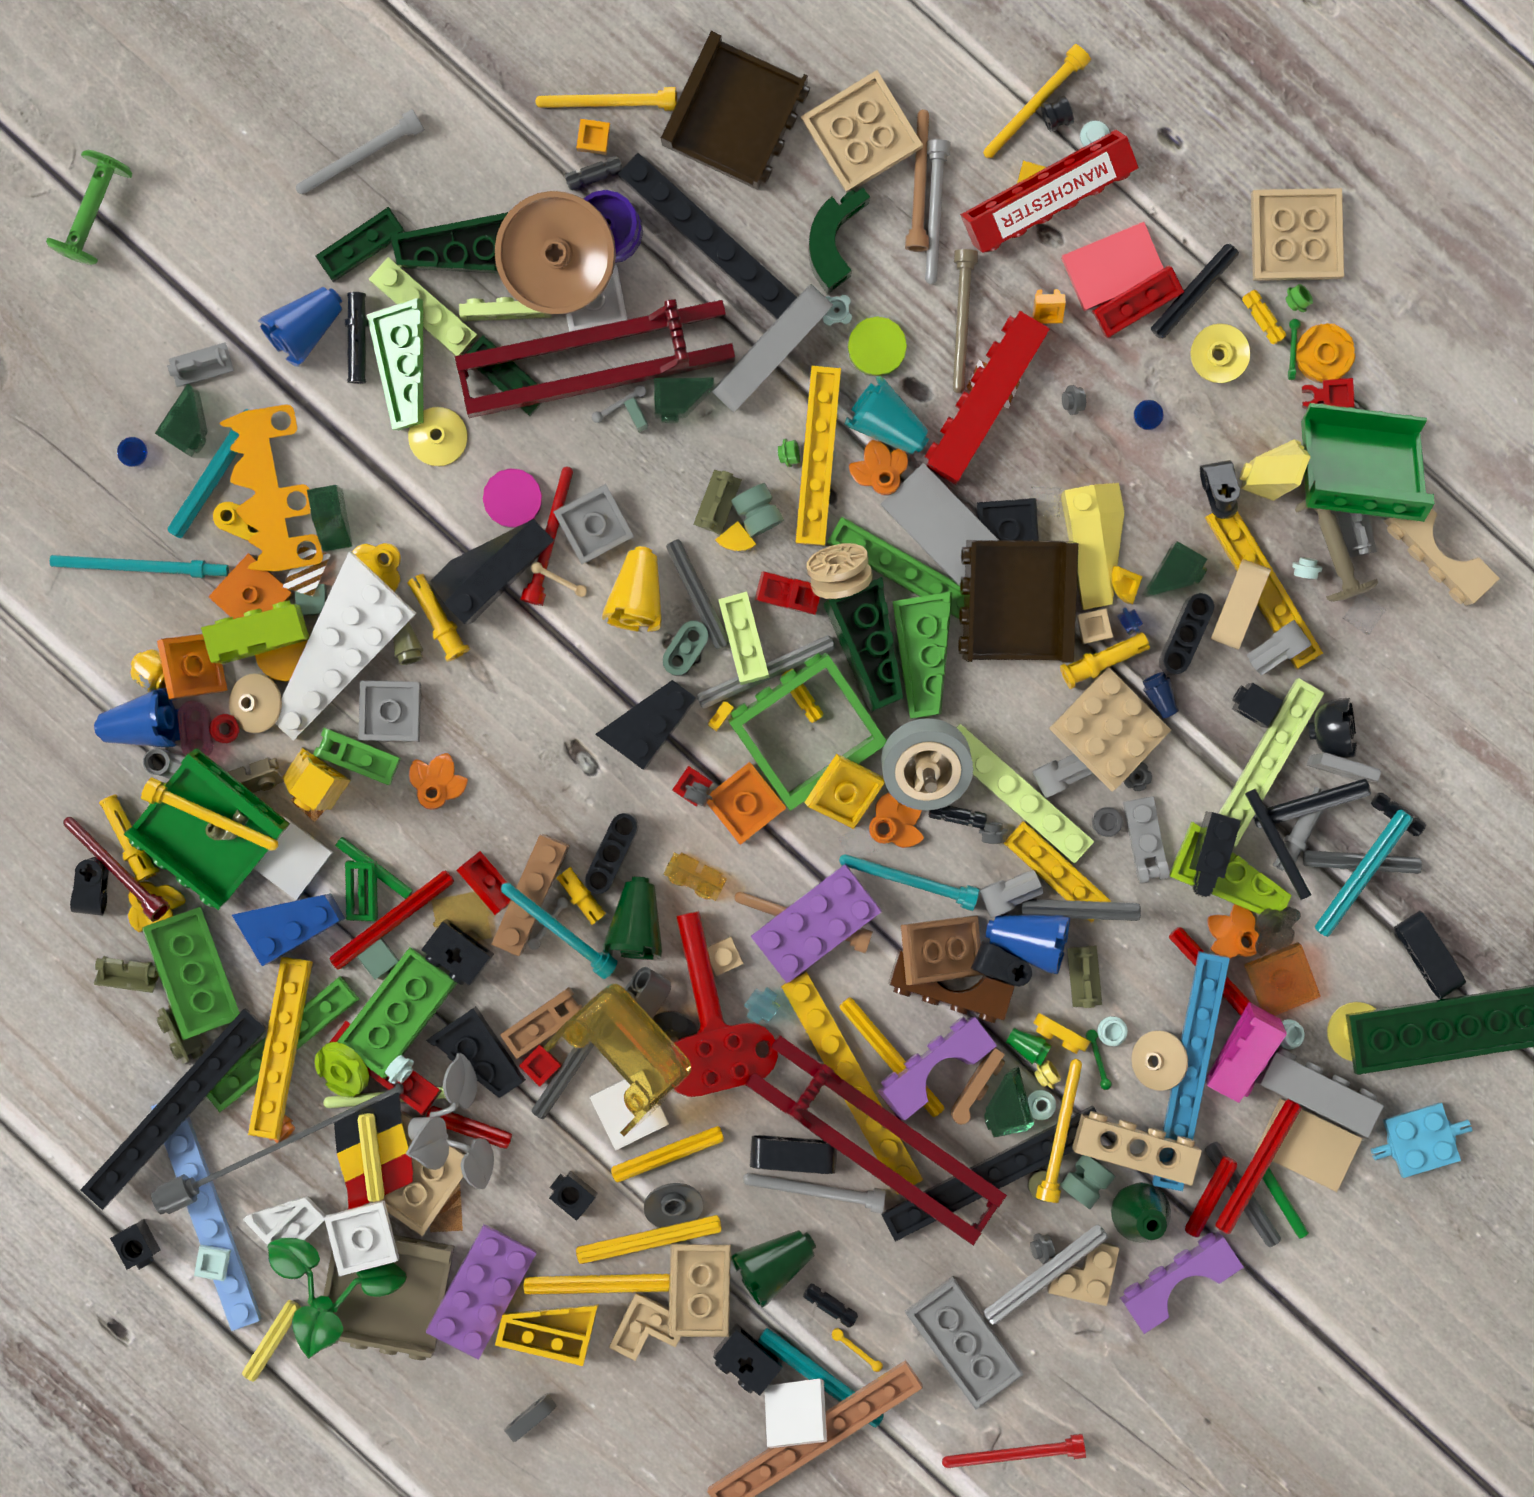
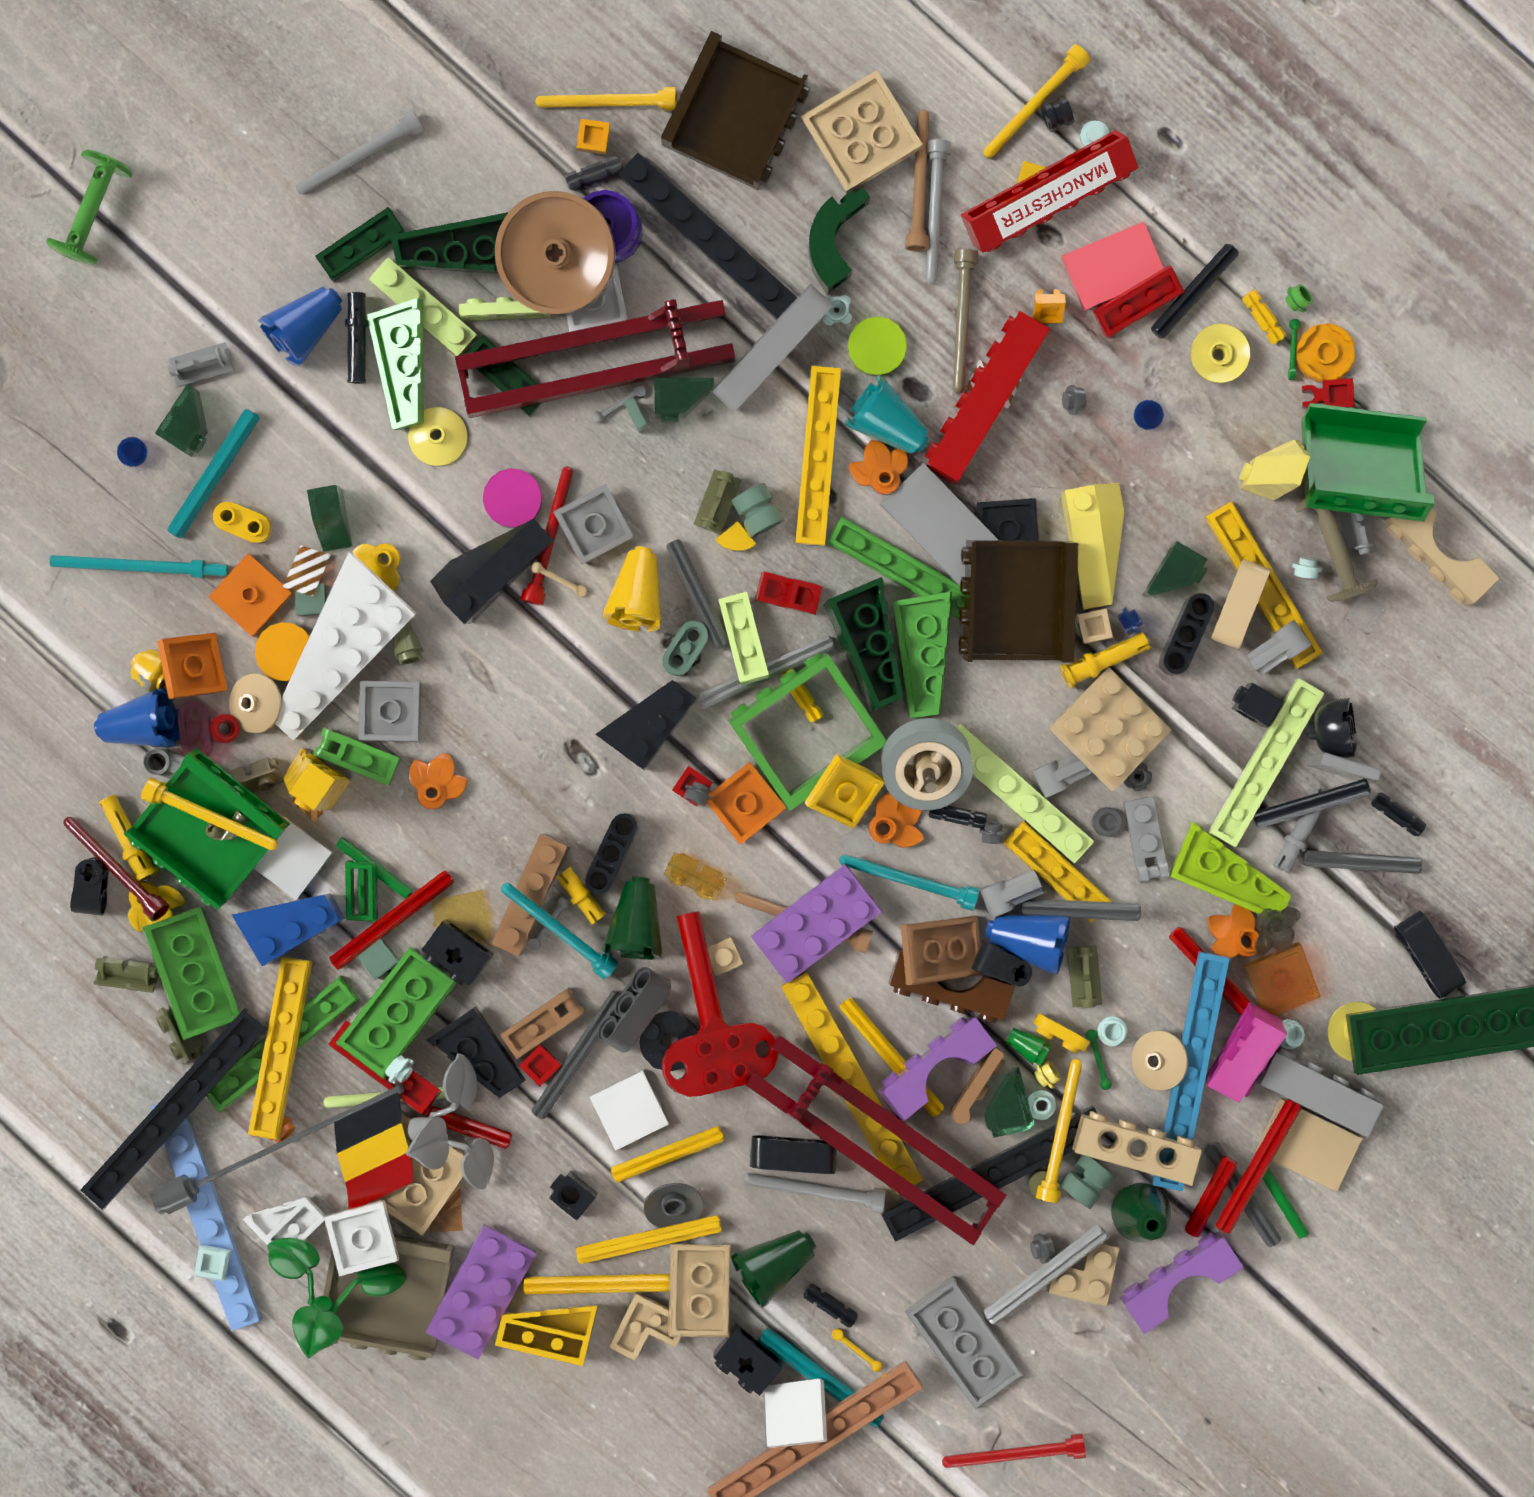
black brick [110,1219,161,1270] -> none
lime wedge [201,600,309,664] -> none
light orange piece [219,404,323,571] -> none
light yellow axle [242,1300,301,1382] -> none
lime tile [314,1042,369,1098] -> none
light yellow axle [358,1113,385,1202] -> none
yellow pin [407,574,470,662] -> none
red plate [456,851,511,915] -> none
dark grey beam [504,1393,557,1442] -> none
clear yellow windscreen [543,984,691,1137] -> none
yellow tile [708,702,735,732] -> none
clear light blue gear [744,987,781,1024] -> none
bright green plate [778,439,800,467] -> none
tan wheel [807,543,873,599] -> none
yellow tile [1112,566,1143,604] -> none
dark blue cone [1142,672,1179,718] -> none
black hinge [1189,811,1241,897] -> none
black piece [1200,460,1240,519] -> none
black bar [1245,788,1312,900] -> none
tan plate [1251,188,1344,281] -> none
teal axle [1315,810,1413,937] -> none
medium azure plate [1371,1103,1472,1178] -> none

